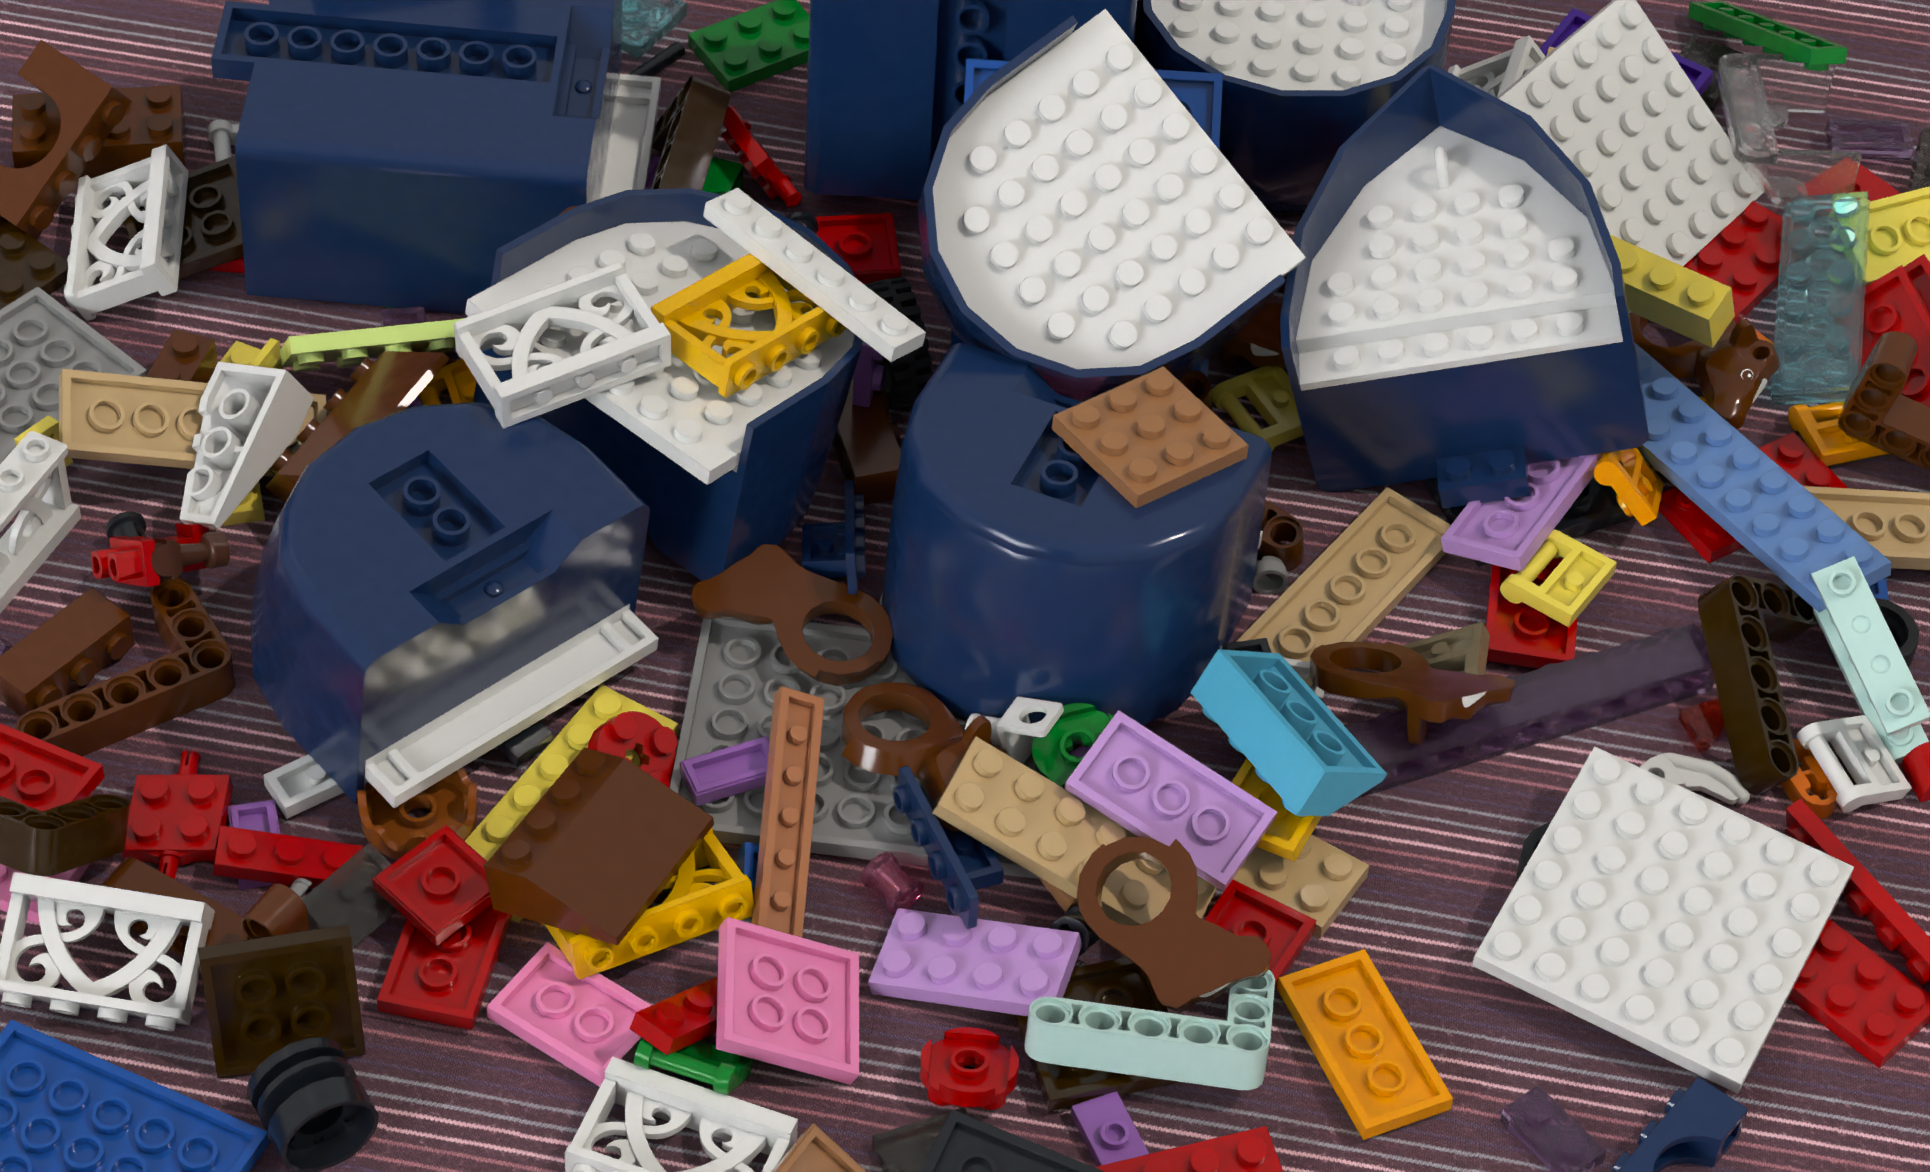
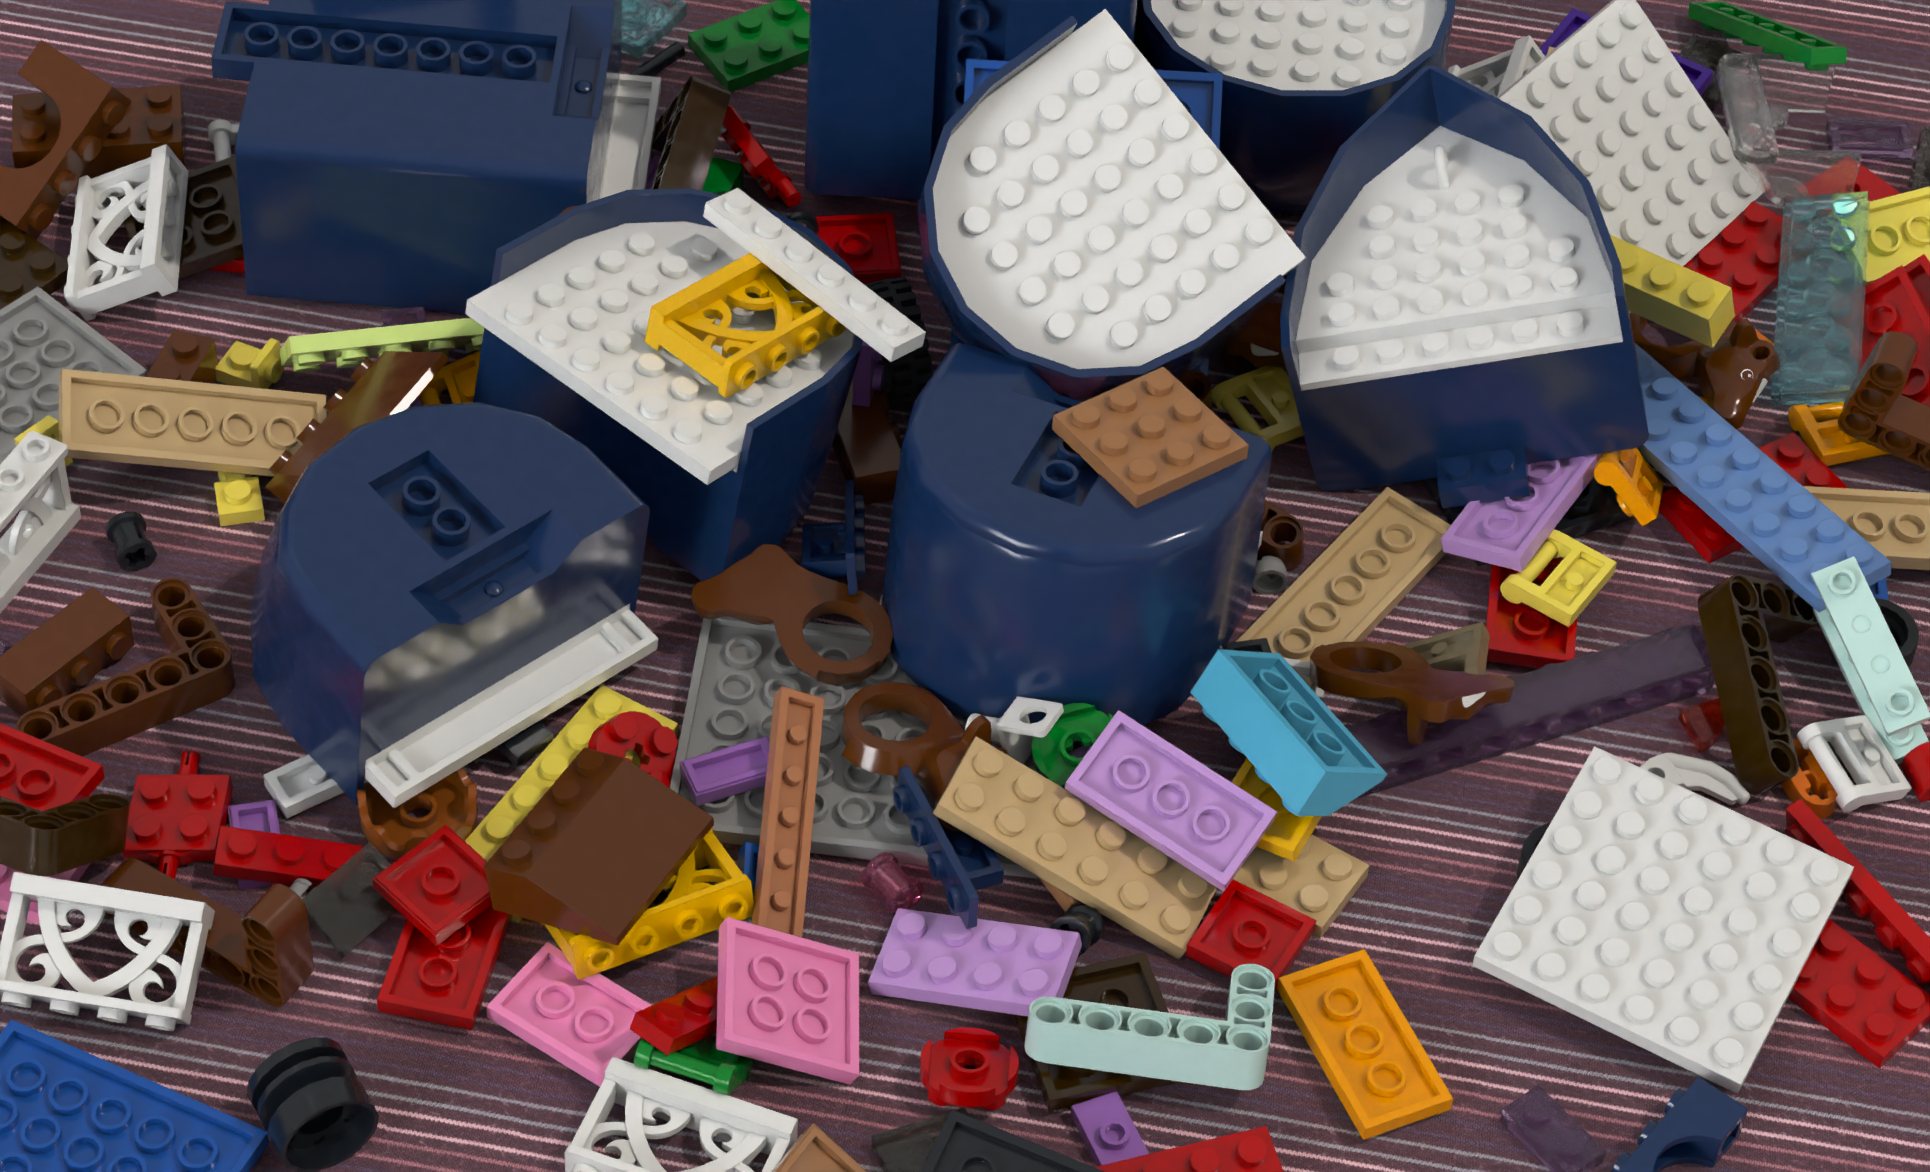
hips [90,522,230,587] -> none
white wedge [180,361,314,529] -> none
dark brown plate [198,924,366,1078] -> none
white fence [454,262,671,429] -> none
reddish brown animal [1077,837,1271,1013] -> none

